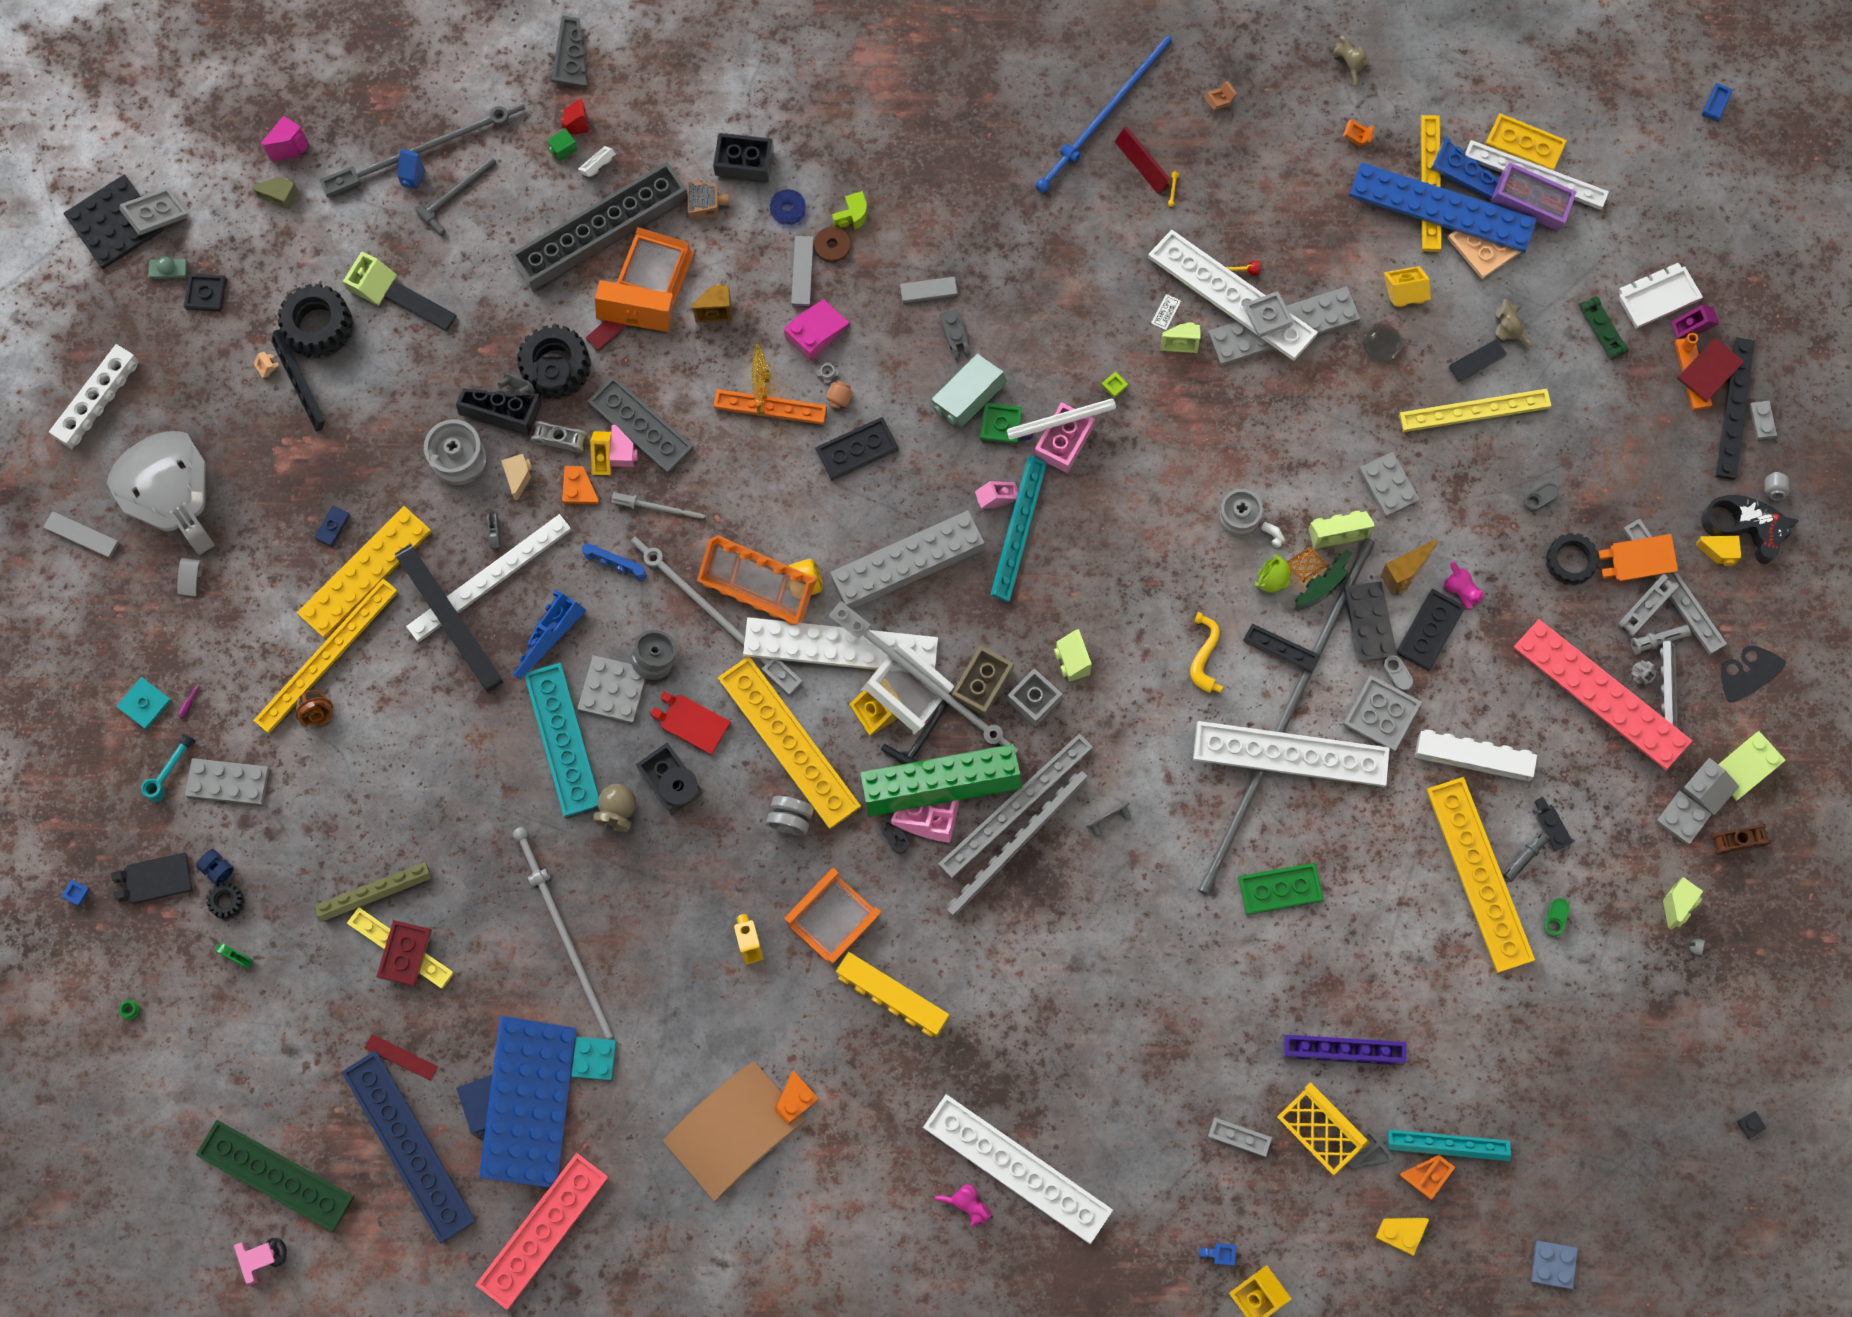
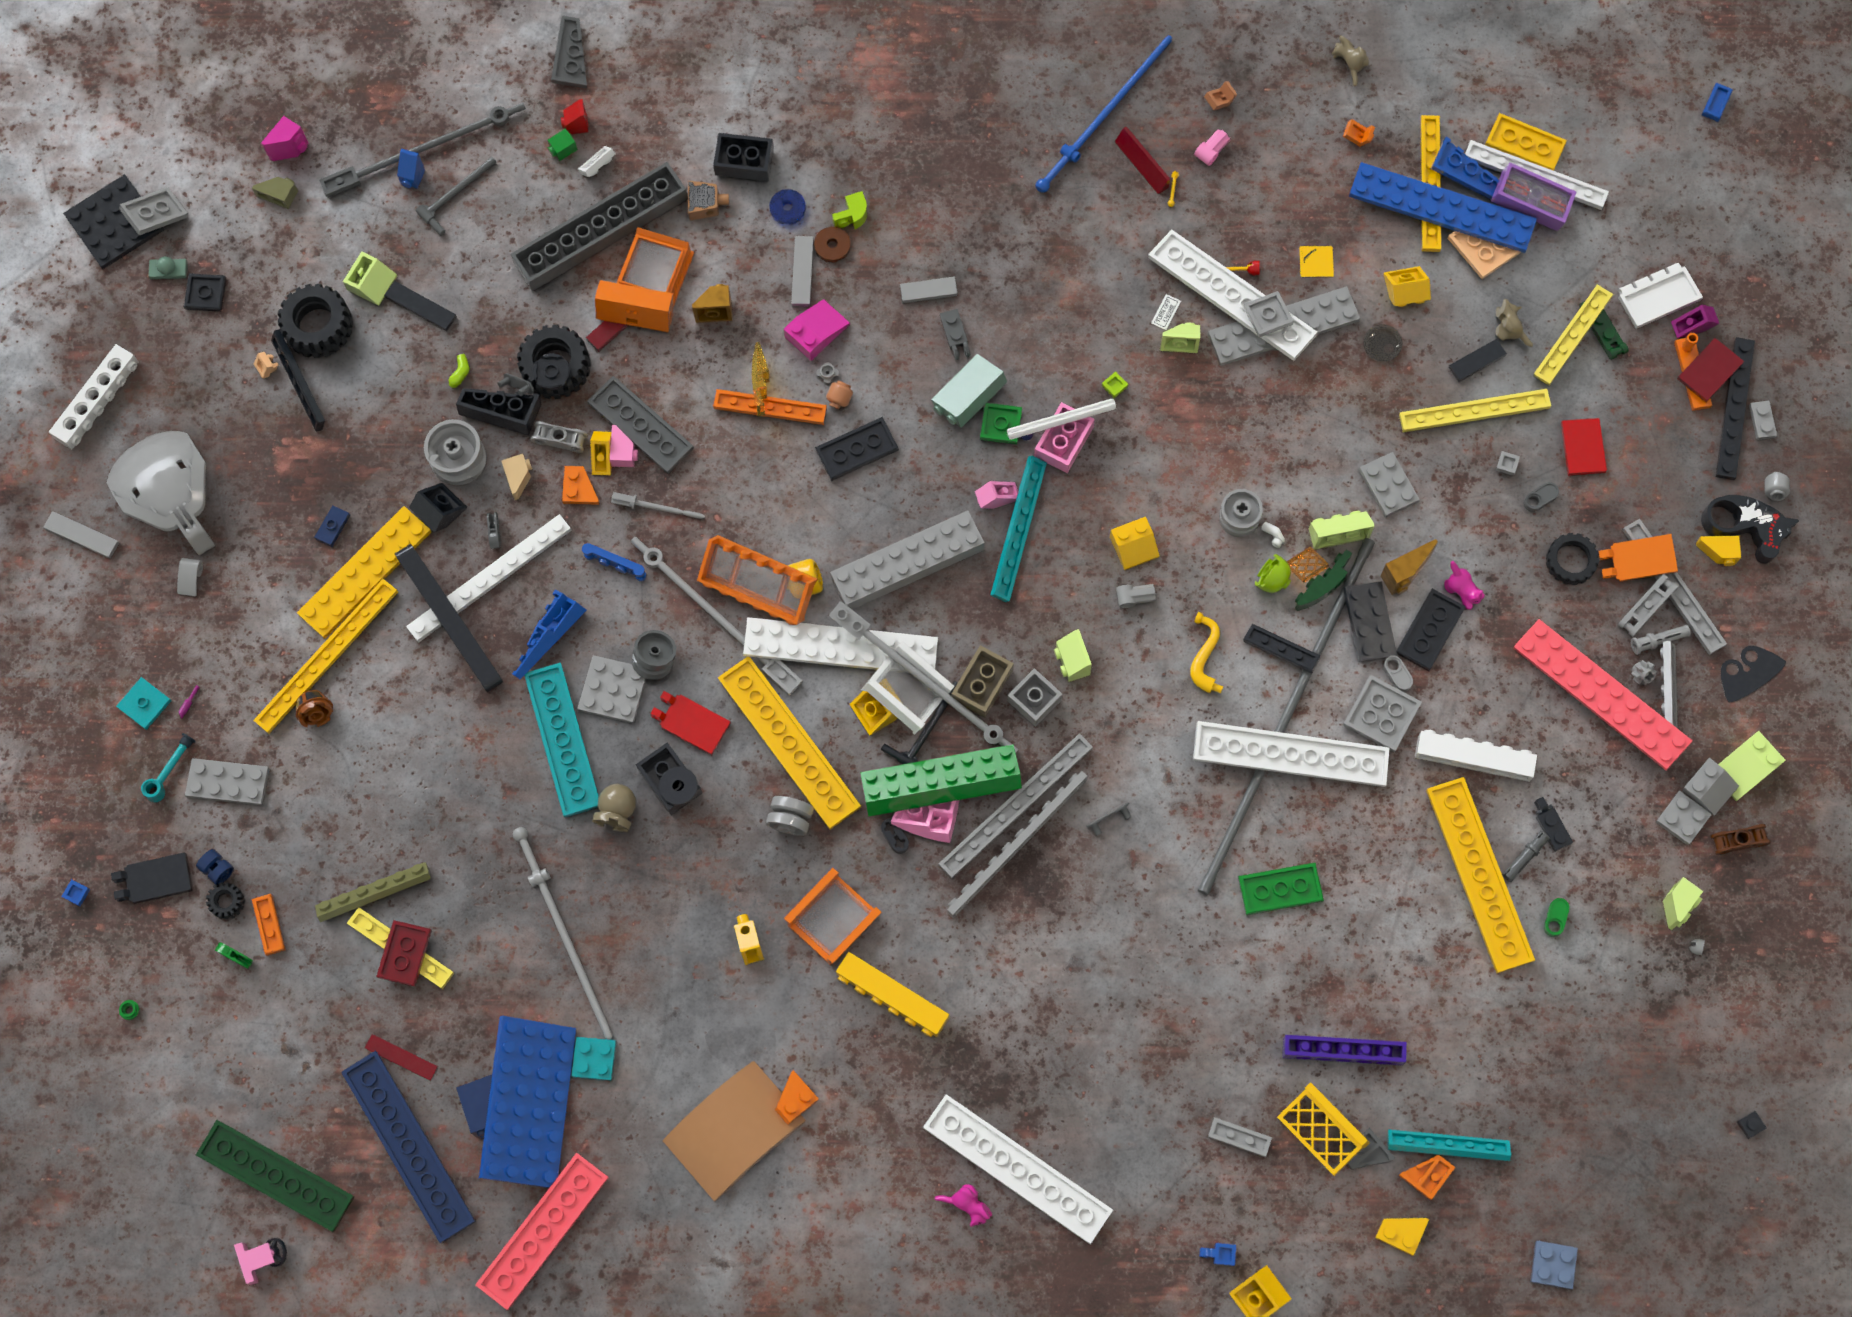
none -> orange tile [252,894,286,956]
none -> black slope [409,483,467,532]
none -> lime arm [449,354,470,388]
none -> yellow slope [1110,516,1159,571]
none -> light grey piece [1116,584,1156,608]
none -> bright pink piece [1194,130,1230,166]
none -> yellow sticker [1299,246,1334,277]
none -> light grey plate [1496,451,1520,476]
none -> light yellow plate [1534,285,1613,386]
none -> red tile [1561,418,1607,476]

